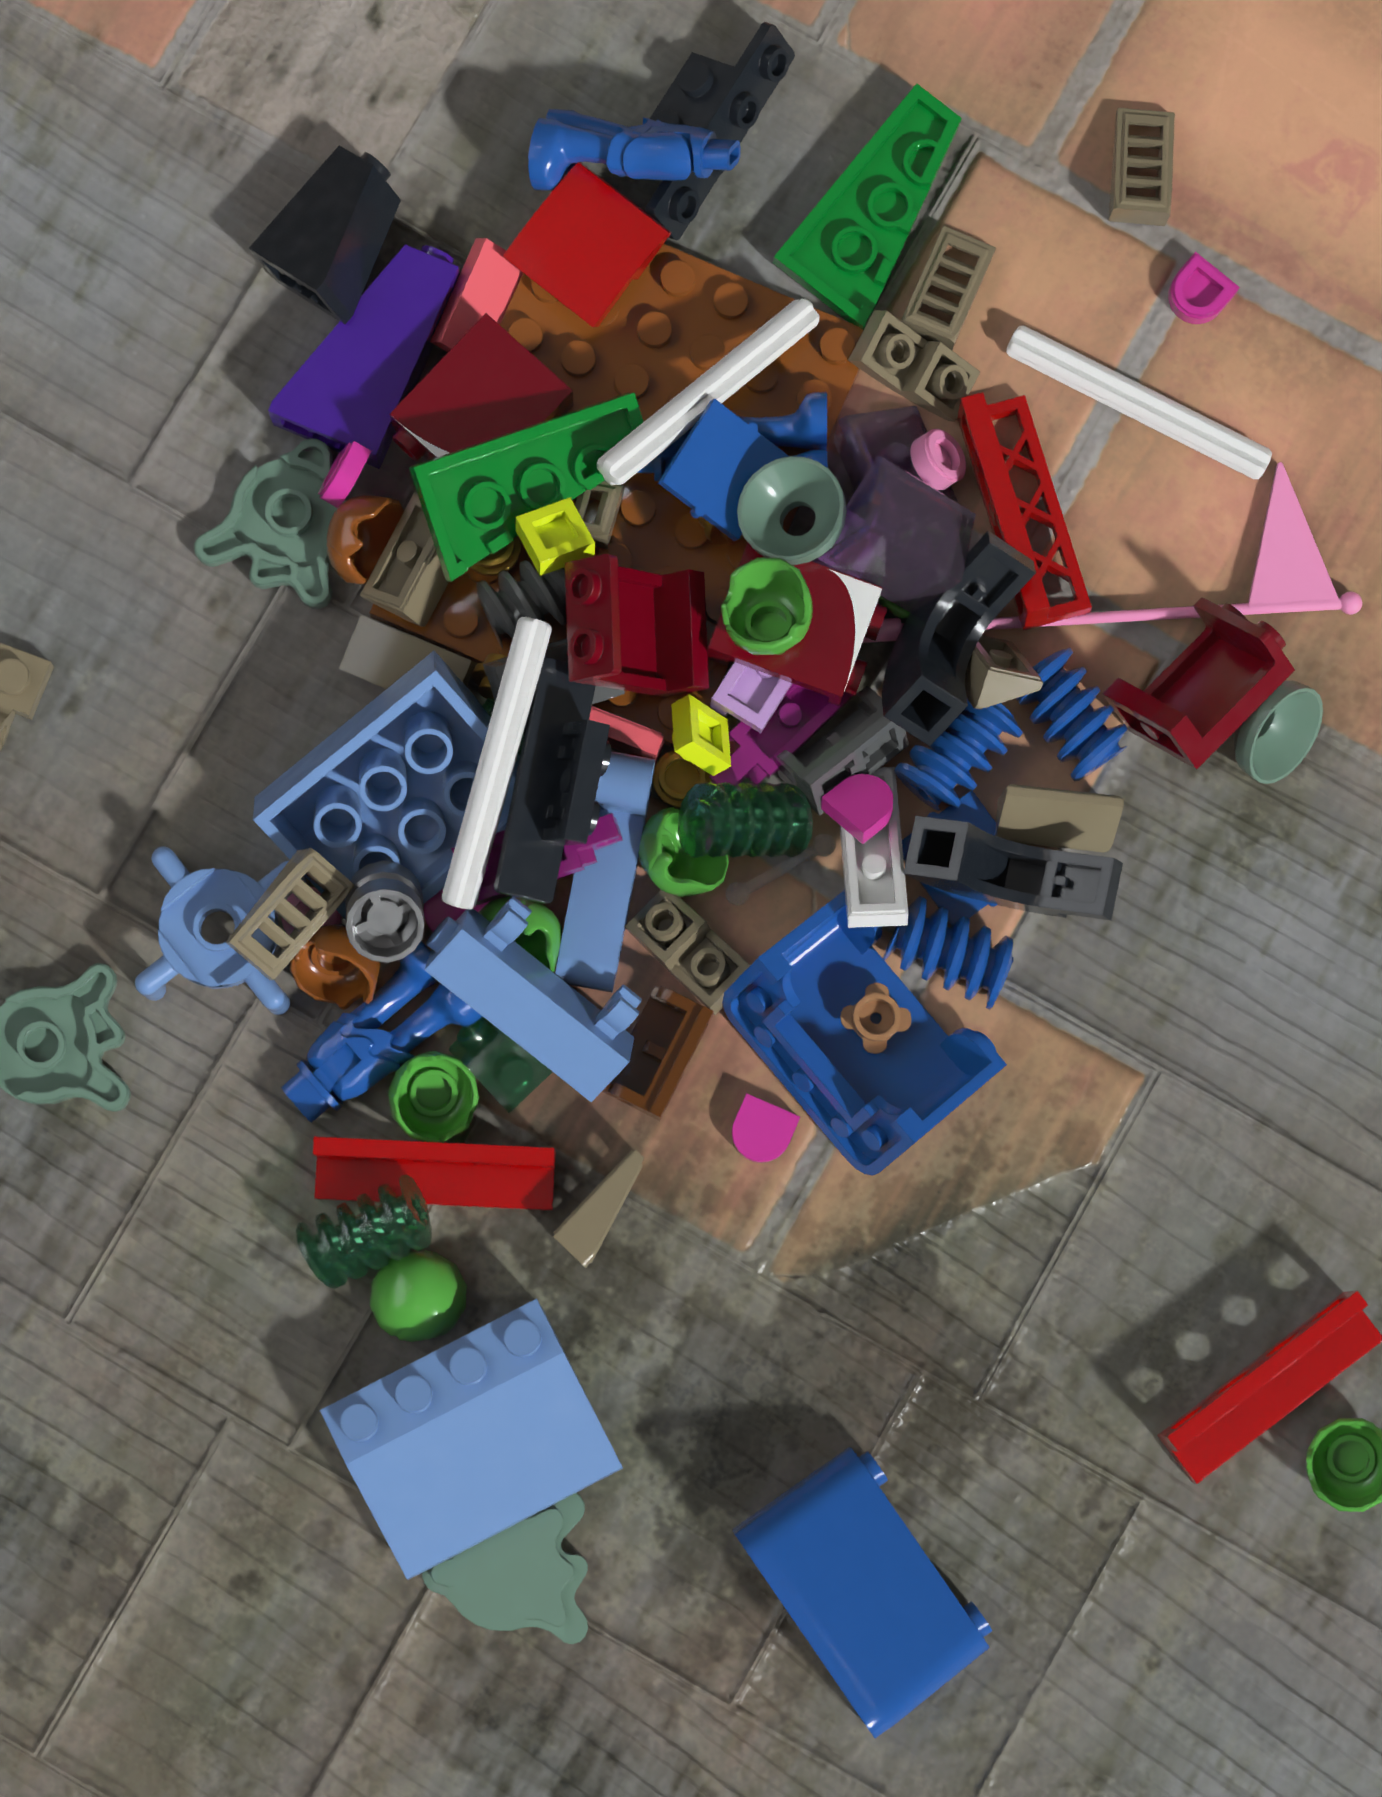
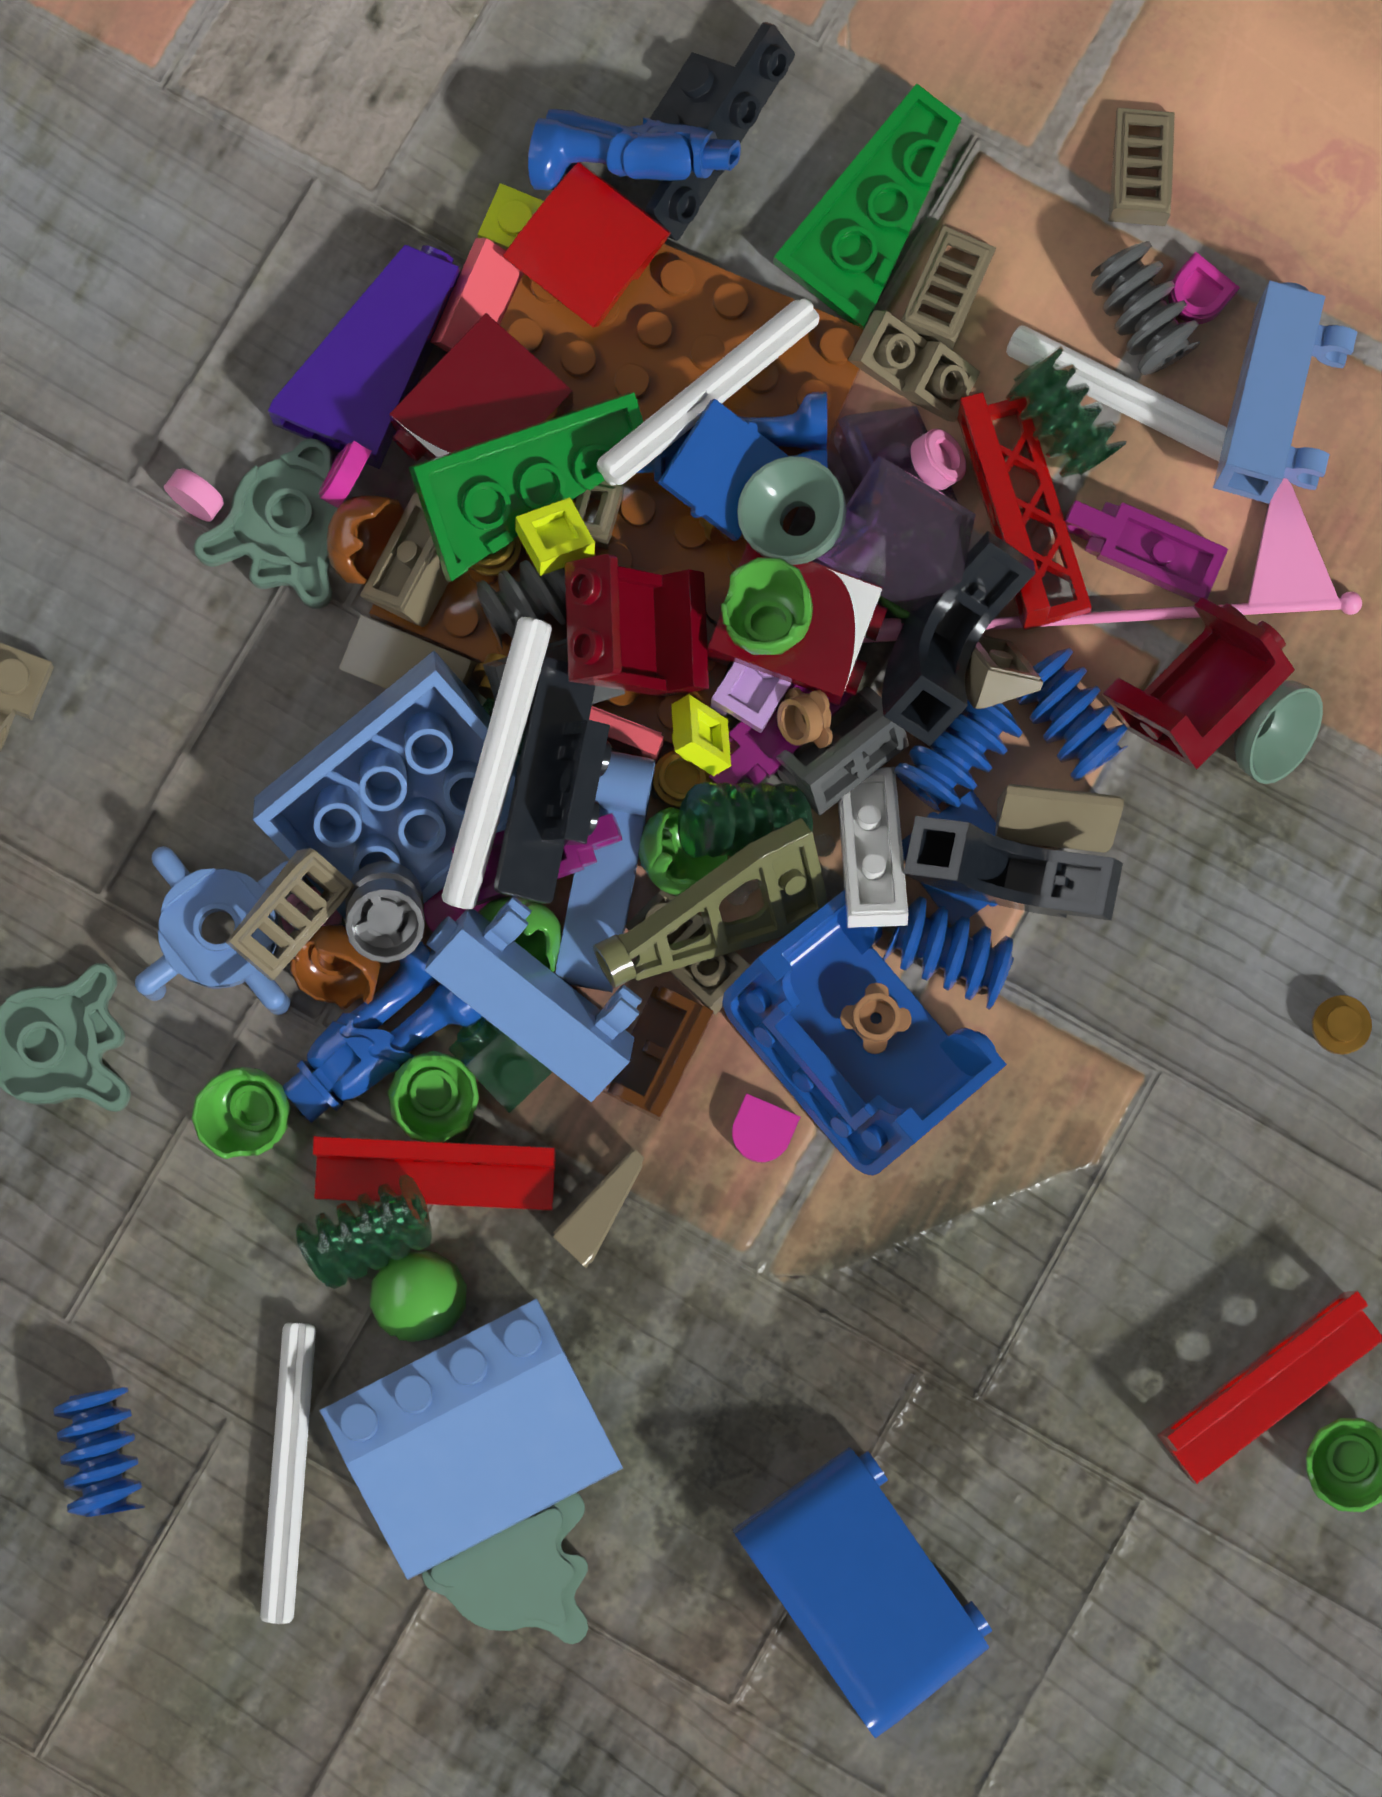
black slope [248,145,401,324] -> none
dark pink tile [821,774,893,844] -> none
none -> blue piece [53,1387,145,1517]
none -> bright pink tile [164,468,224,522]
none -> bright green hair [191,1067,291,1159]
none -> white axle [260,1322,316,1624]
none -> neon yellow plate [477,183,544,250]
none -> olive plate [593,818,828,988]
none -> medium nougat plate [777,687,833,748]
none -> clear green piece [1006,346,1127,478]
none -> magenta hinge [1065,500,1228,603]
none -> dark grey piece [1091,241,1200,375]
none -> medium blue brick [1213,281,1357,504]
none -> pearl gold plate [1311,995,1372,1055]

